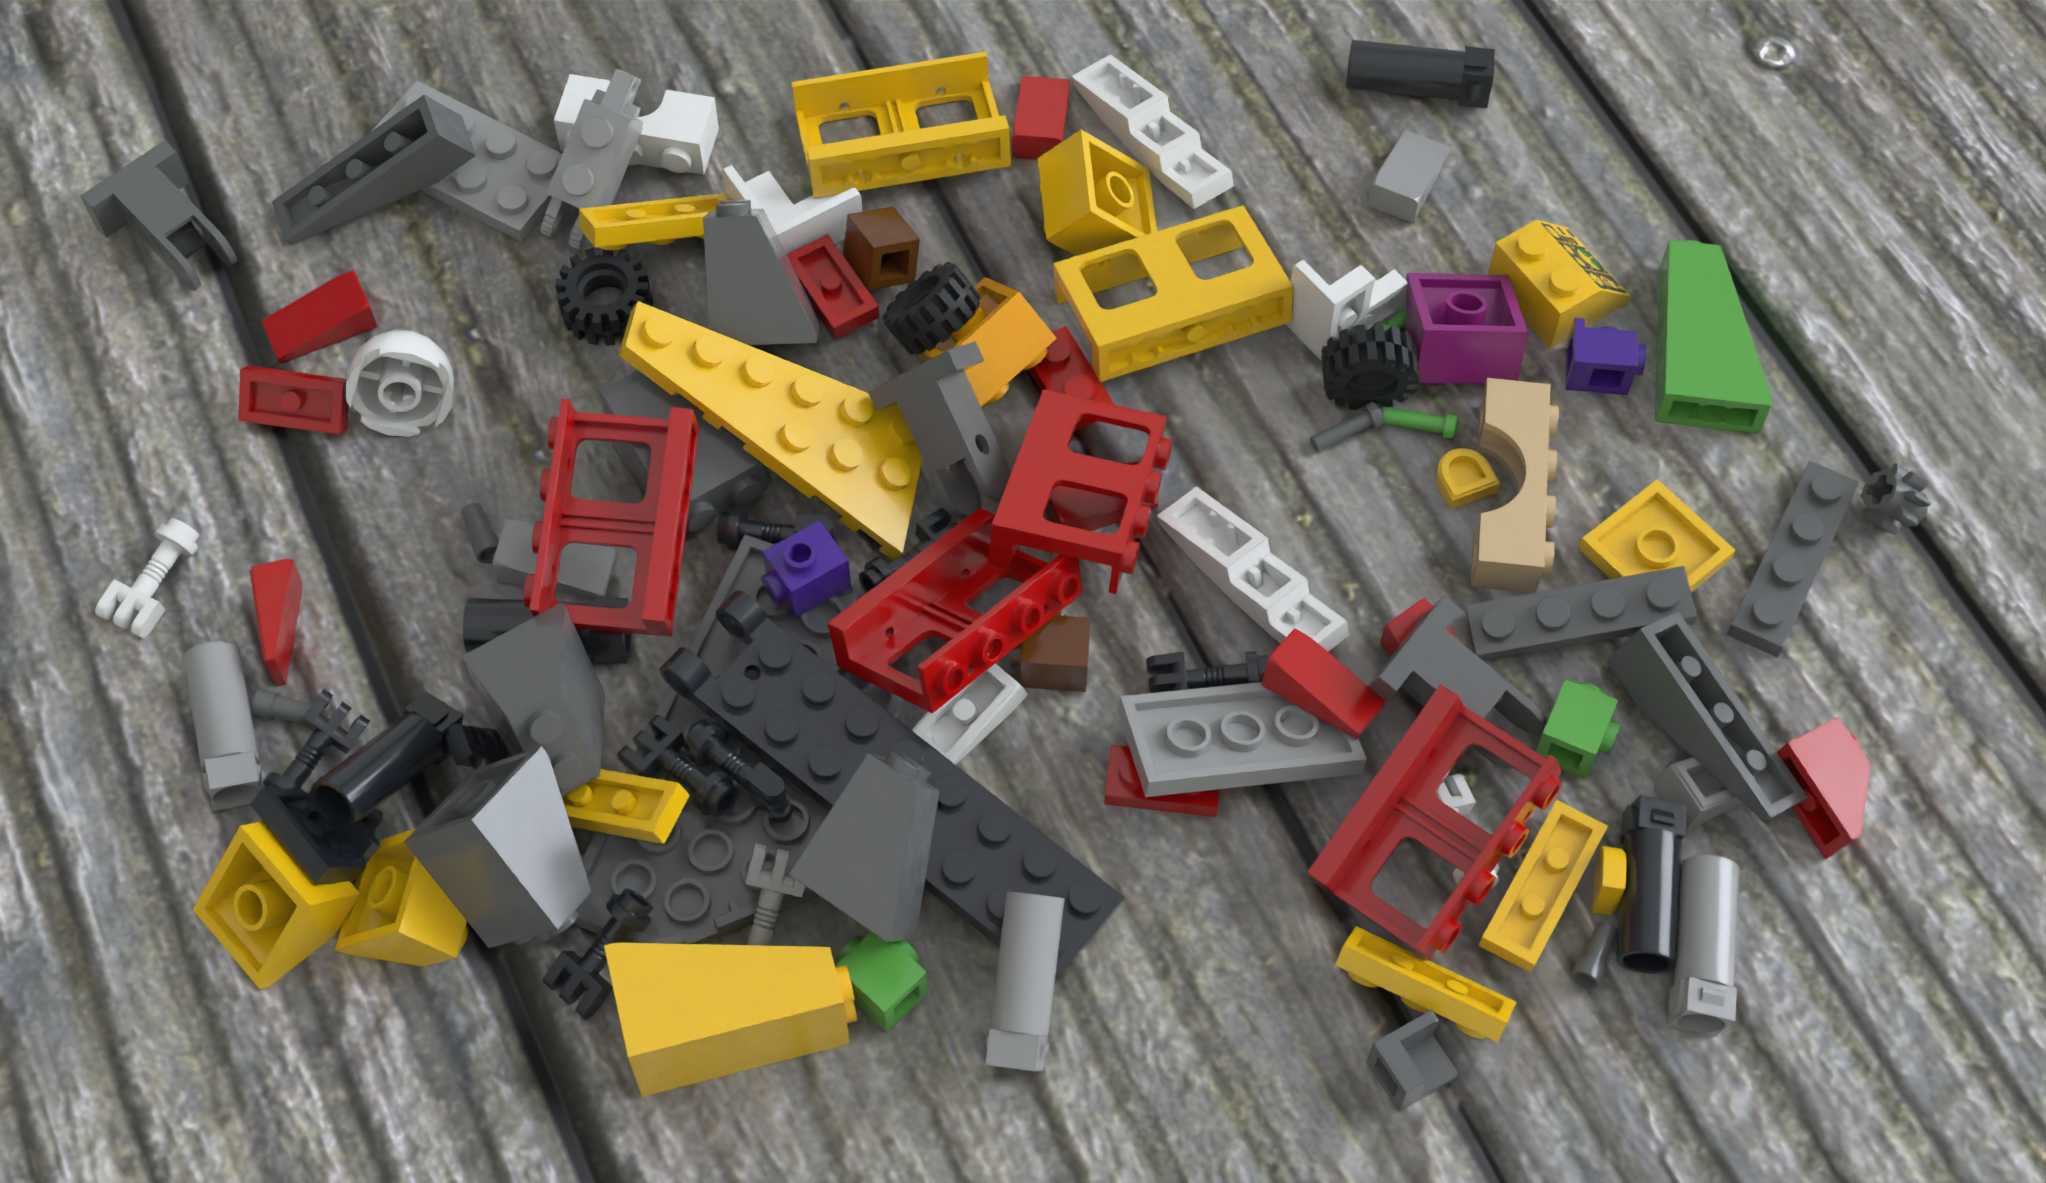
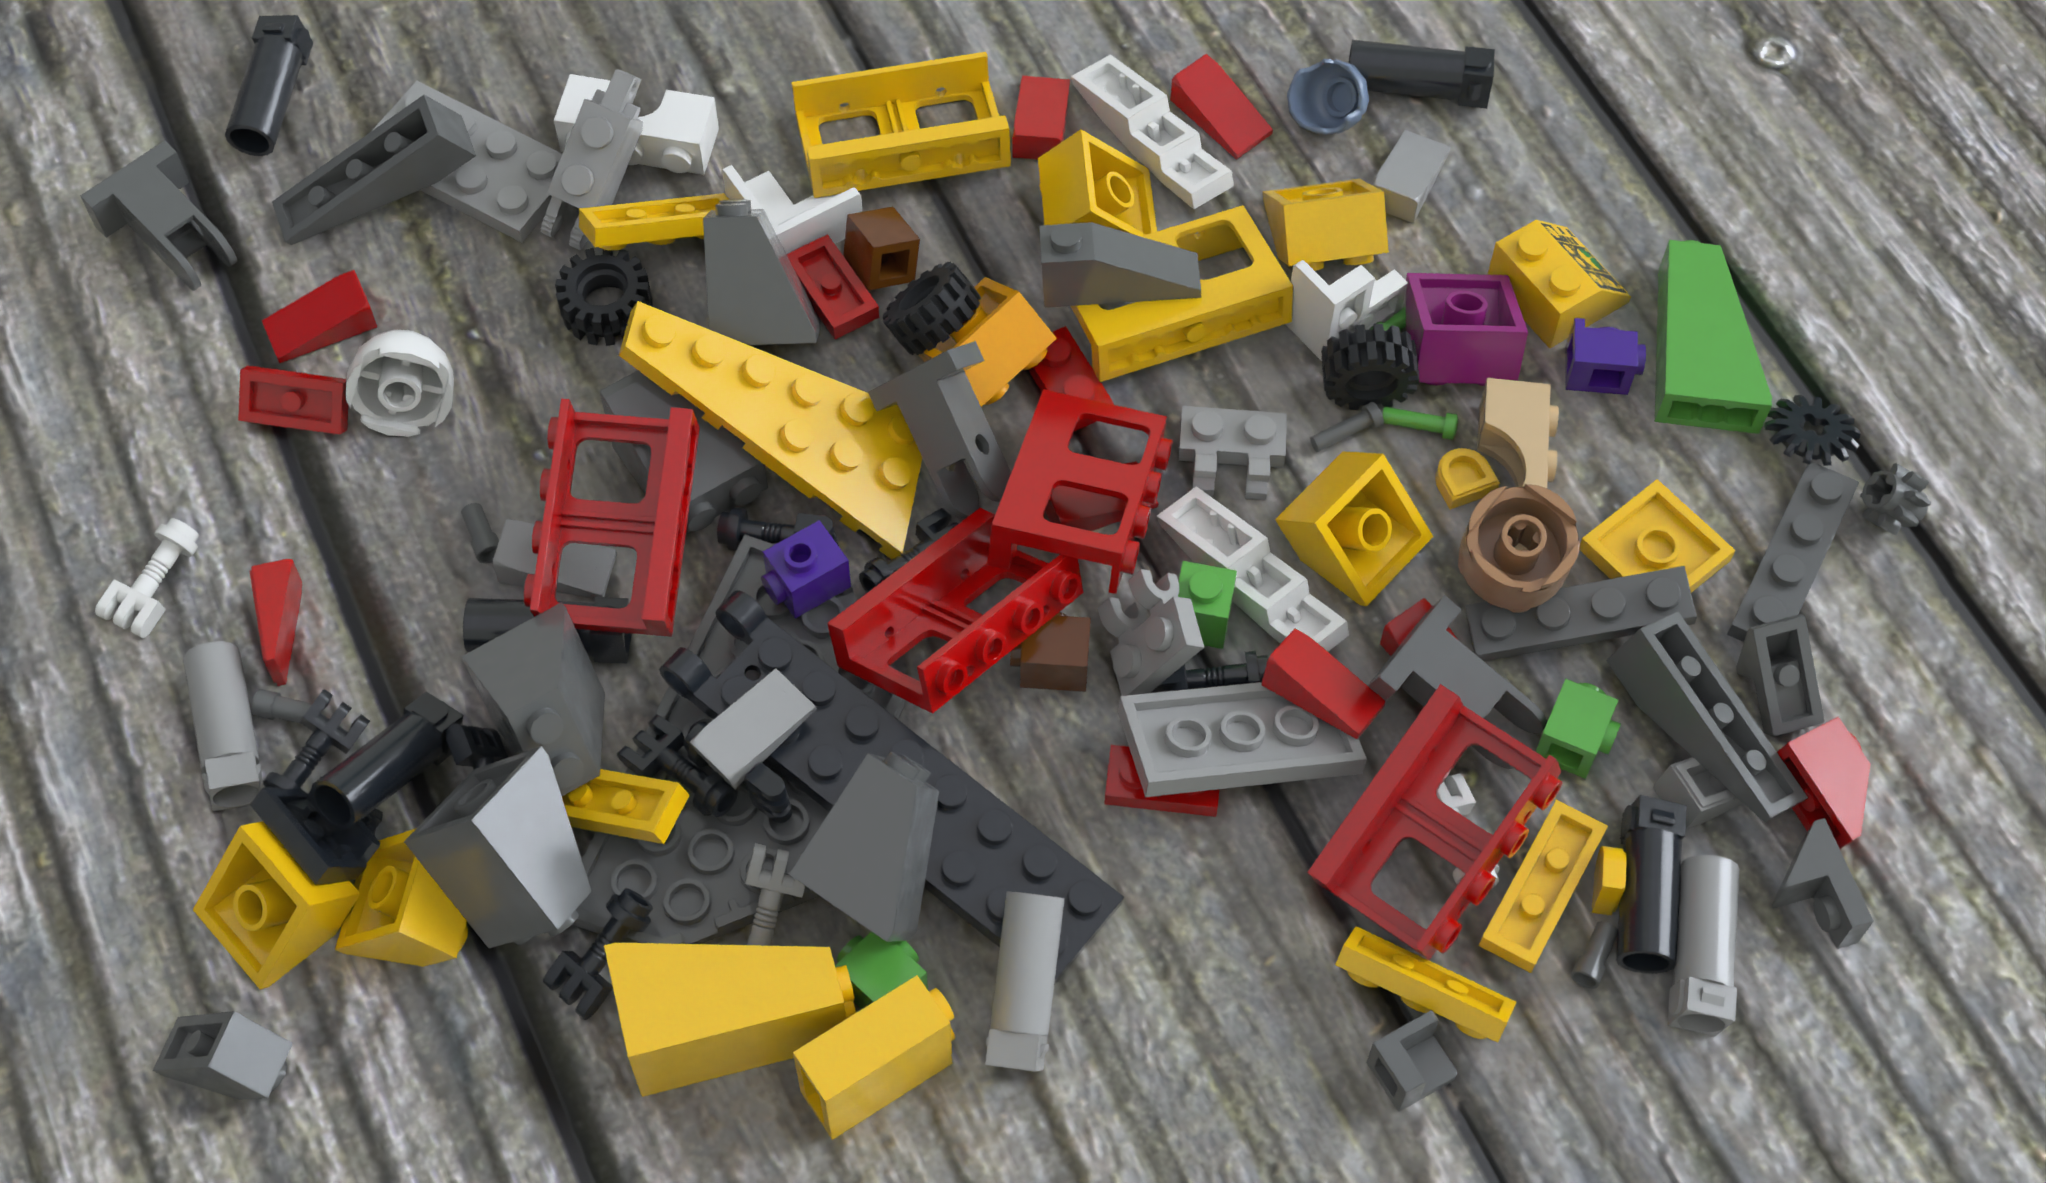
white slope [912,664,1028,765] -> none
none -> dark grey slope [153,1011,293,1100]
none -> black piece [225,15,313,156]
none -> light grey slope [690,669,817,789]
none -> yellow brick [793,975,955,1140]
none -> dark grey slope [1039,222,1201,308]
none -> light grey plate [1097,569,1204,696]
none -> red slope [1170,54,1273,160]
none -> light grey plate [1178,406,1287,500]
none -> bright green brick [1178,561,1237,649]
none -> yellow slope [1262,178,1389,271]
none -> yellow slope [1275,451,1434,606]
none -> sand blue hair [1287,59,1369,135]
none -> medium nougat brick [1458,484,1580,613]
none -> dark grey slope [1736,614,1825,737]
none -> black gear [1764,395,1861,466]
none -> dark grey slope [1772,818,1874,949]

